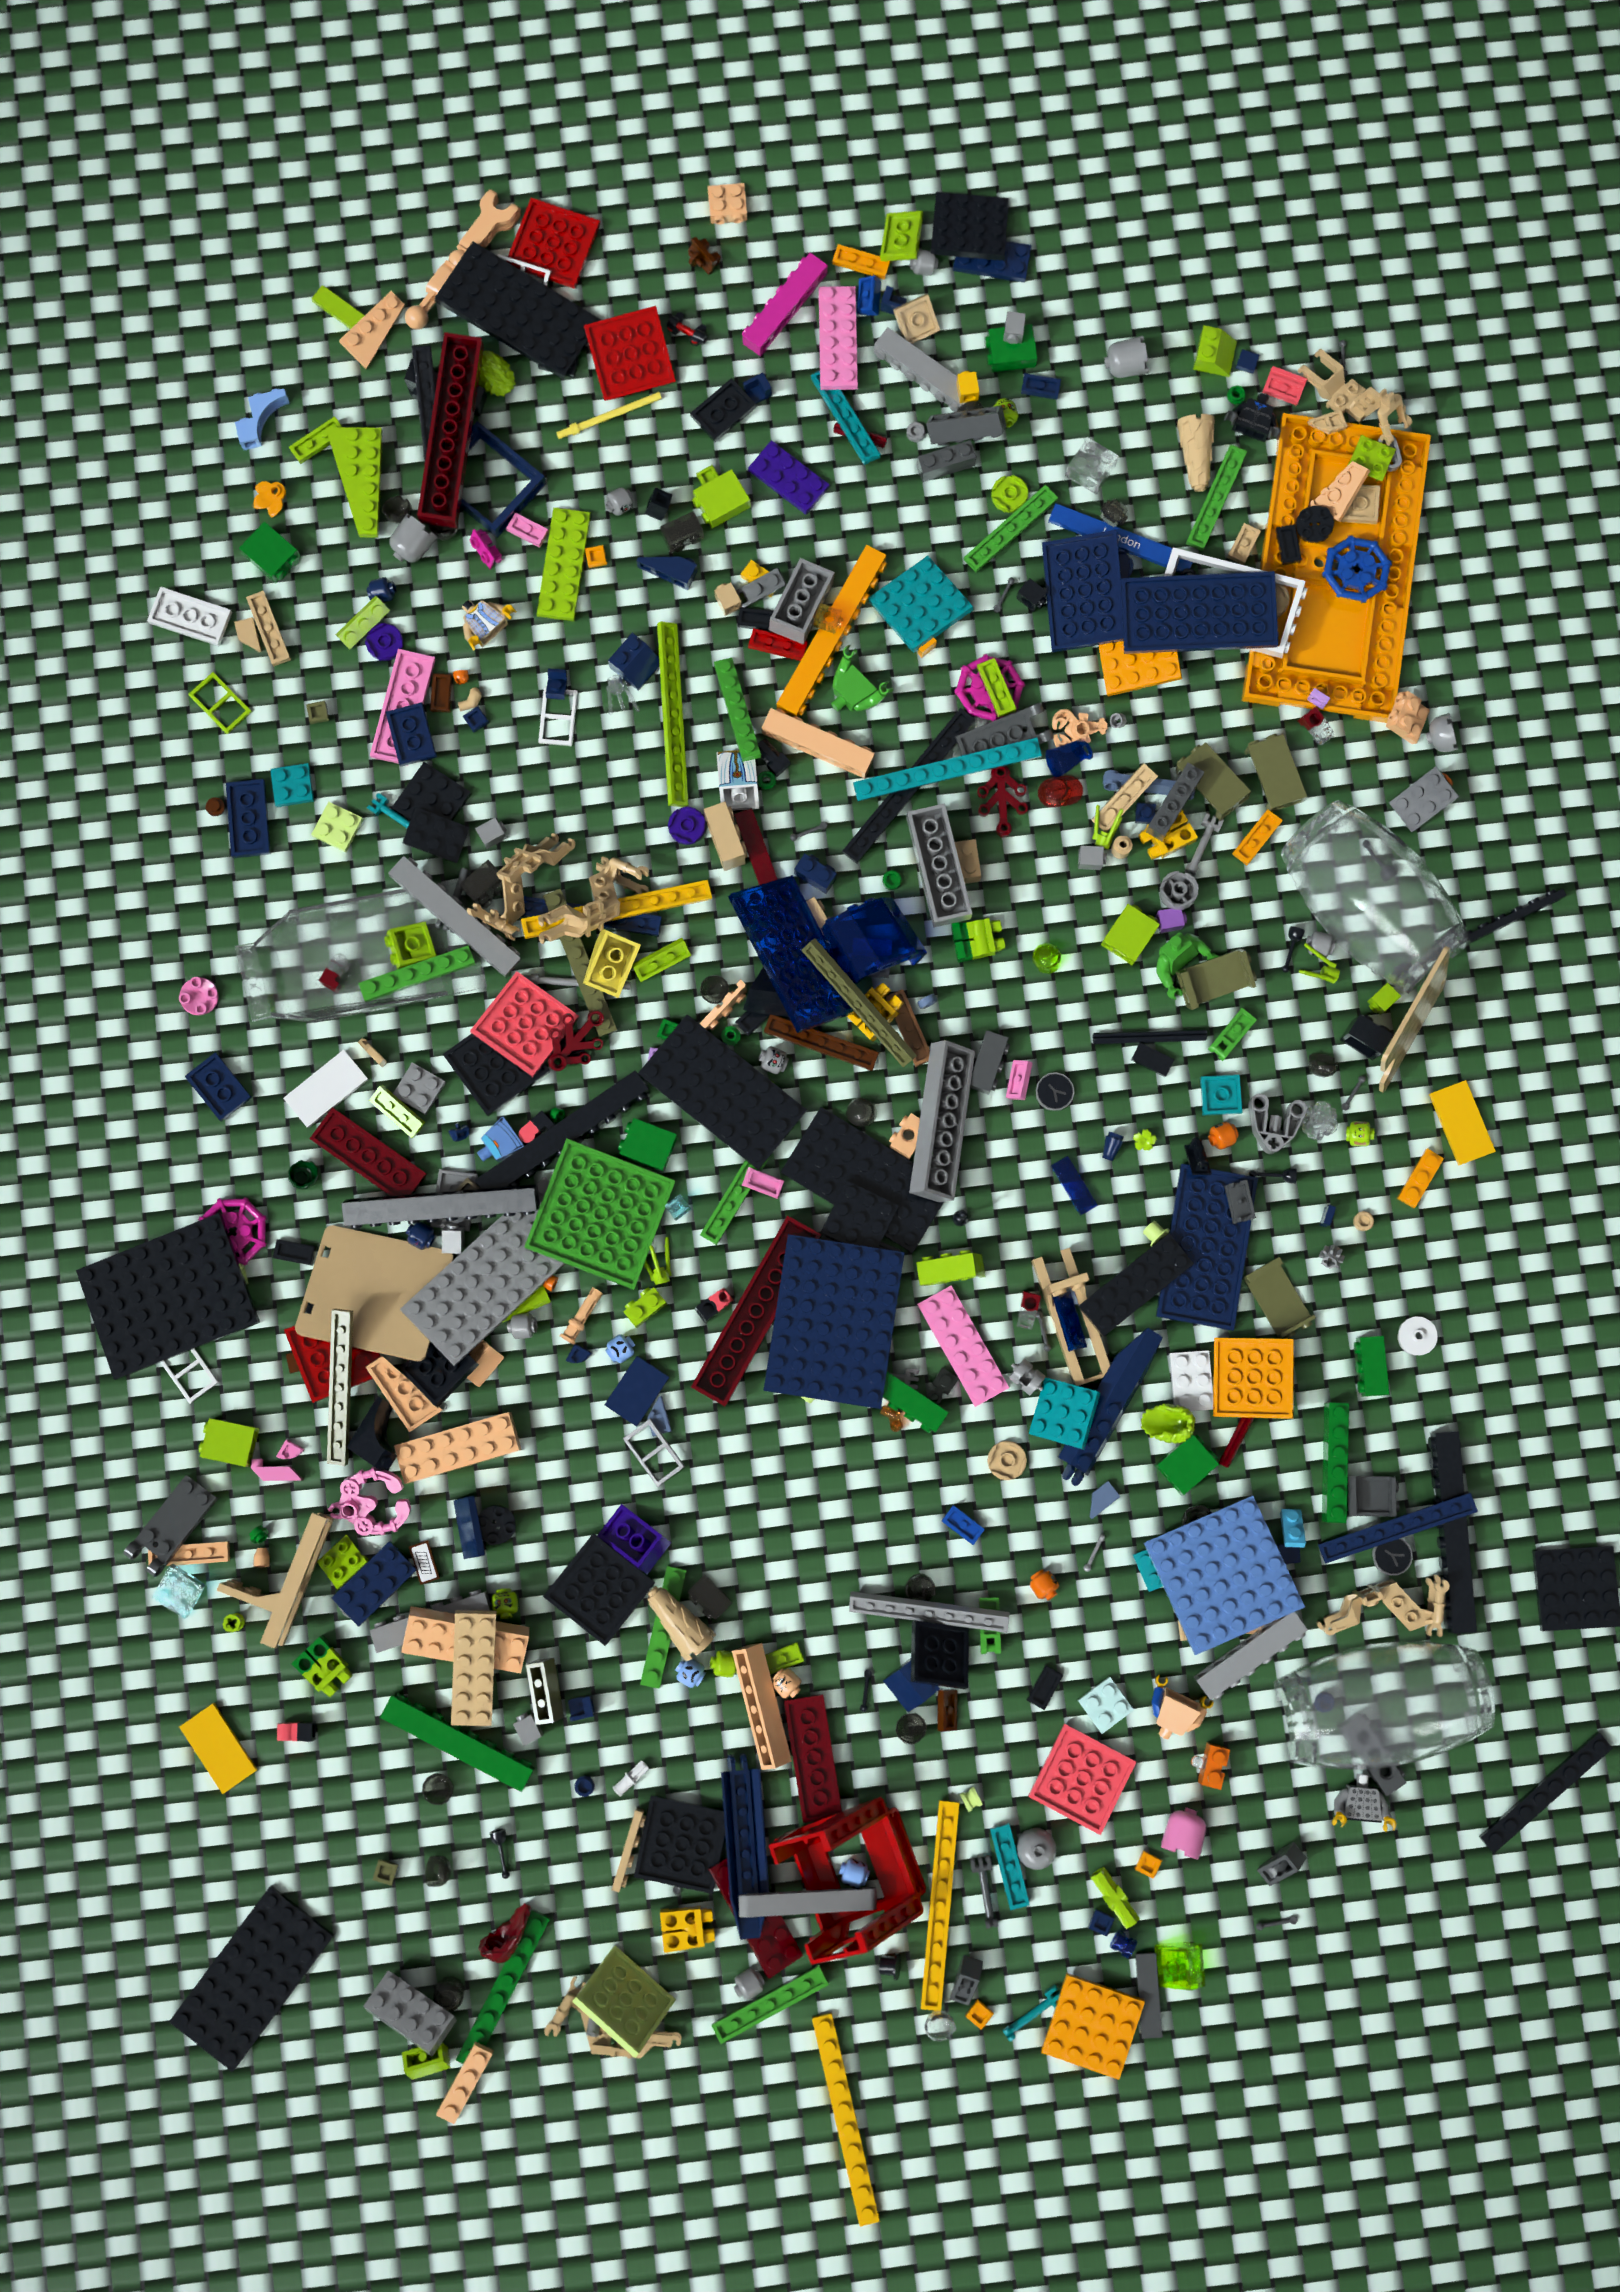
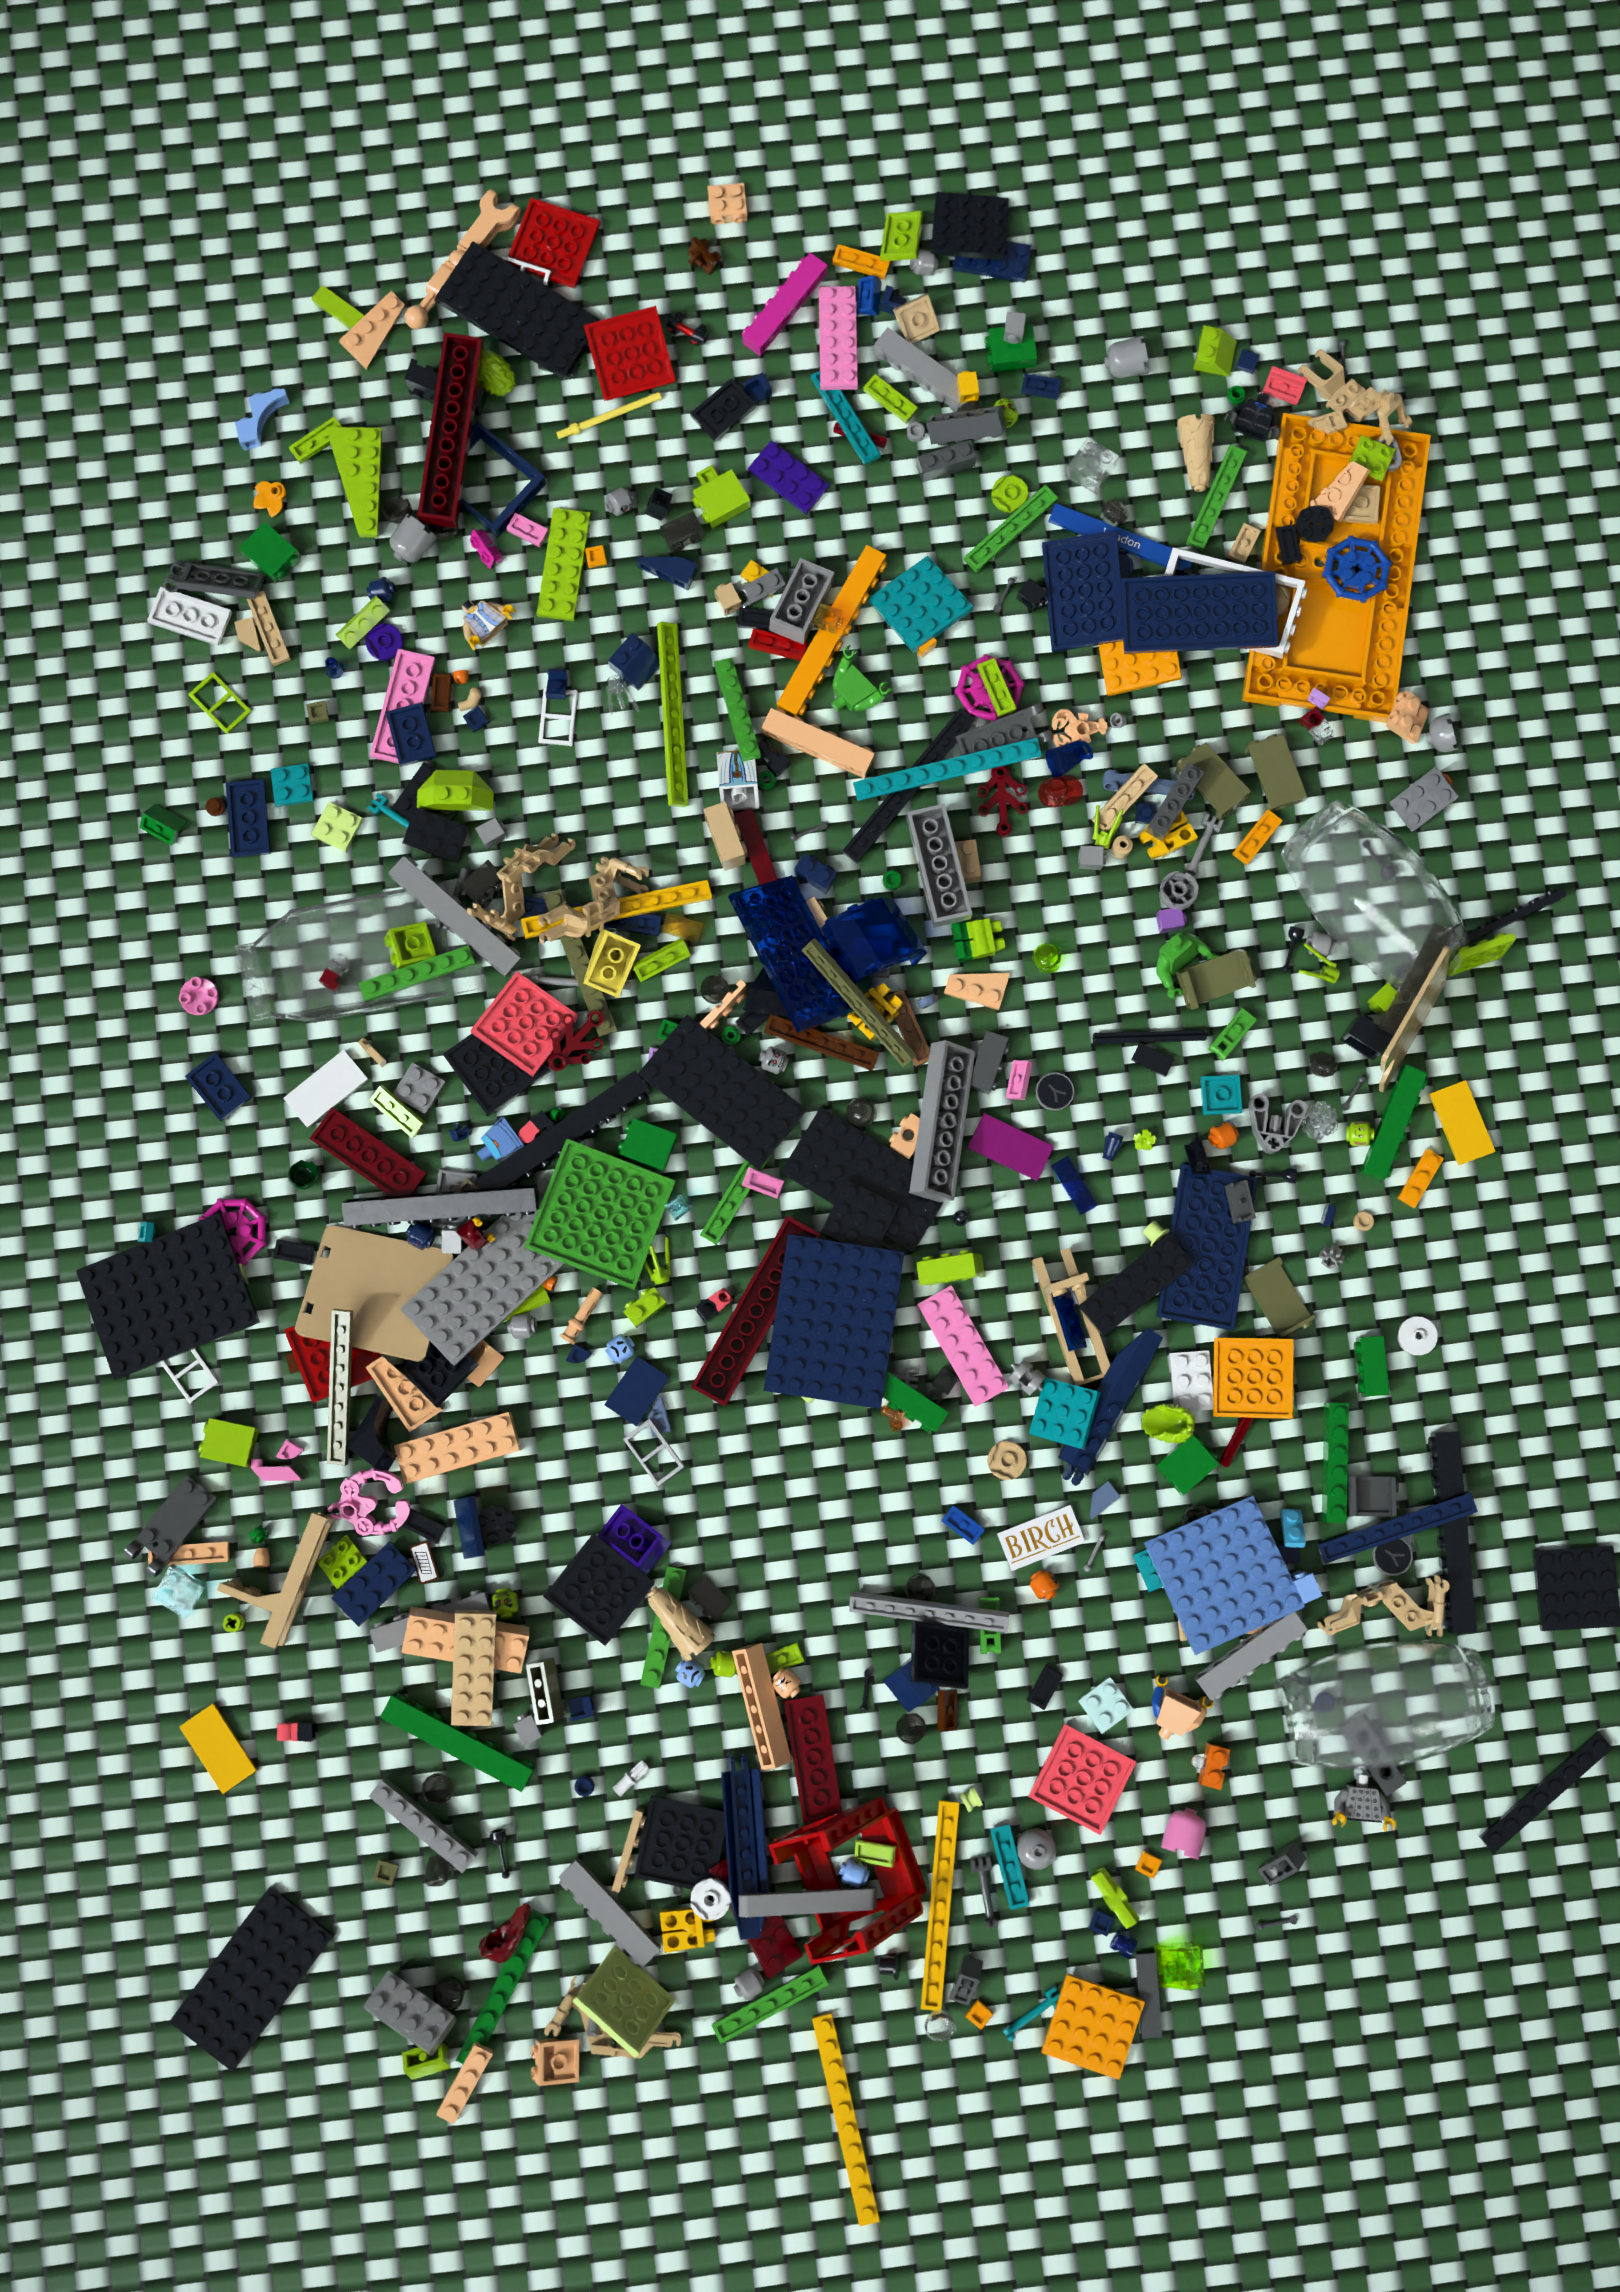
lime hips [291,1635,353,1697] -> none
black tile [412,345,436,461] -> none
dark purple tile [668,806,706,845] -> none
leg [1016,1291,1041,1330] -> none
dark grey hinge [1036,1311,1051,1352] -> none
lime brick [1101,904,1160,966] -> none
none -> teal plate [138,1222,156,1243]
none -> green panel [139,804,187,846]
none -> dark grey hinge [163,560,264,599]
none -> clear blue cone [325,657,344,679]
none -> light grey brick [369,1777,478,1873]
none -> black tile [402,1508,447,1544]
none -> lime wedge [417,770,494,811]
none -> dark red piece [456,1217,495,1250]
none -> light nougat plate [531,2038,579,2086]
none -> light grey brick [558,1857,661,1968]
none -> clear yellow plate [661,913,704,943]
none -> white plate [691,1878,731,1920]
none -> lime tile [854,1839,896,1868]
none -> lime plate [863,374,918,424]
none -> light nougat wing [944,973,1010,1010]
none -> magenta tile [967,1113,1054,1181]
none -> white tile [997,1505,1085,1571]
none -> light blue brick [1290,1570,1322,1604]
none -> green brick [1359,1064,1428,1181]
none -> clear smoke tile [1378,922,1453,1035]
none -> lime plate [1447,933,1516,977]

